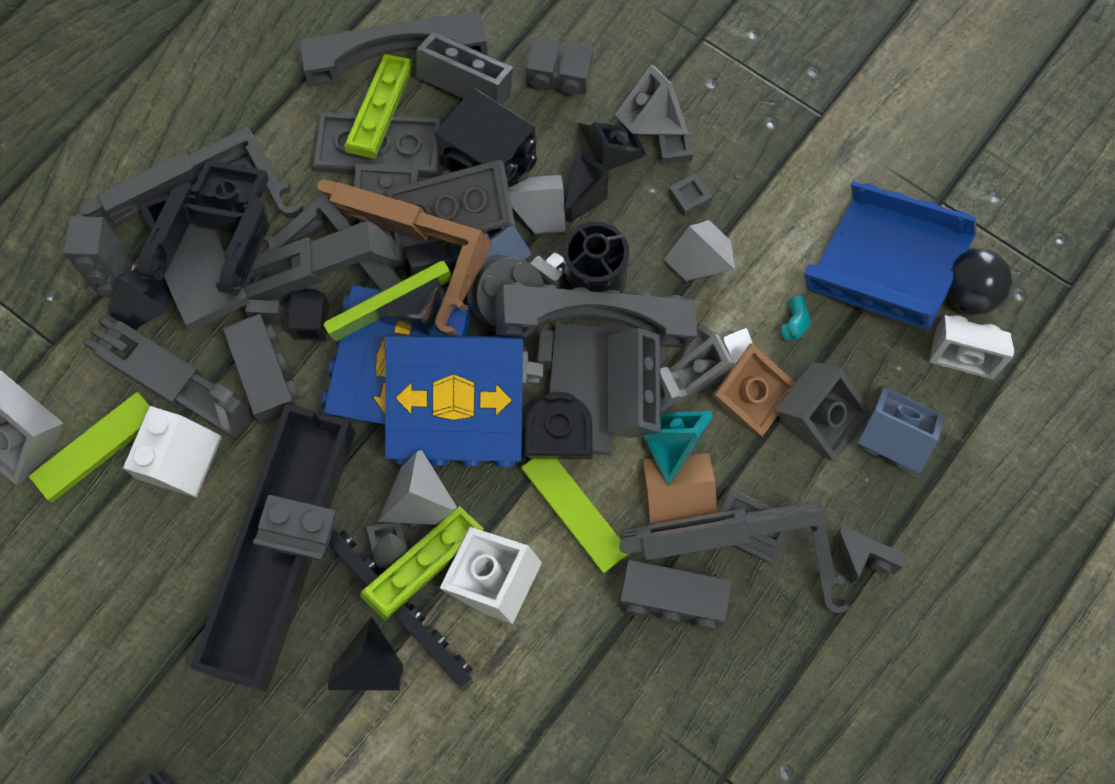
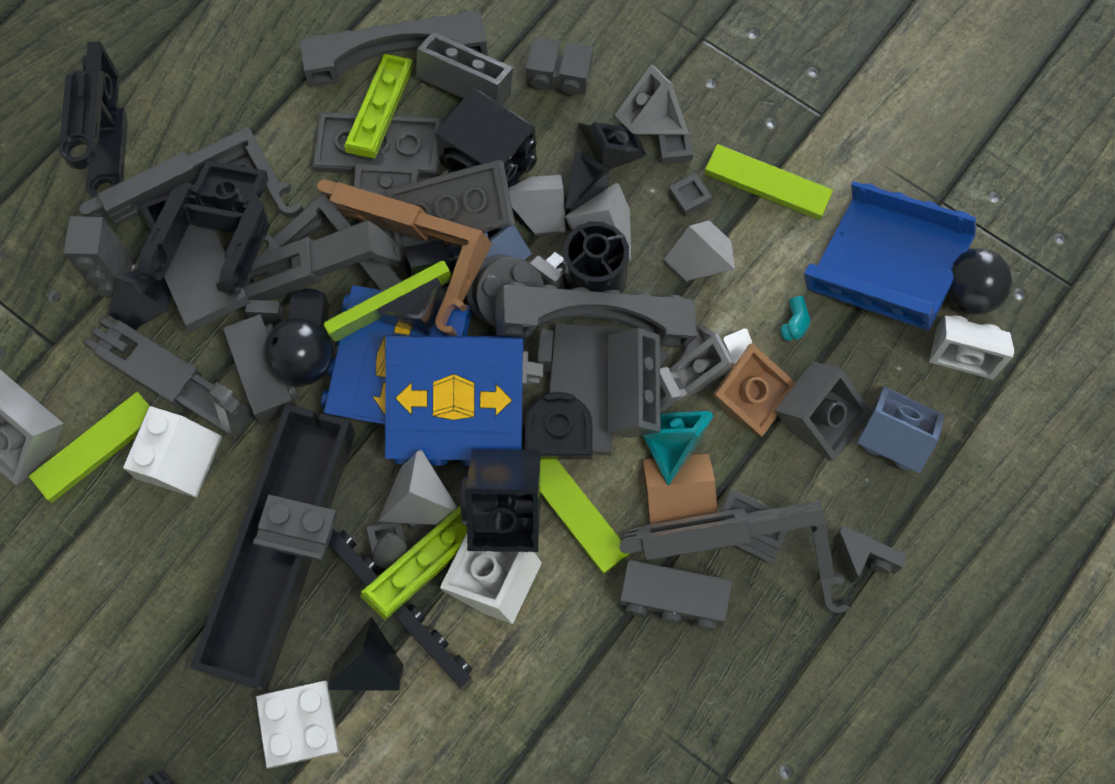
none -> black plate [59,41,128,199]
none -> white plate [256,681,340,769]
none -> black piece [262,318,333,387]
none -> black brick [461,449,541,552]
none -> light grey slope [565,183,631,261]
none -> lime tile [704,144,833,220]

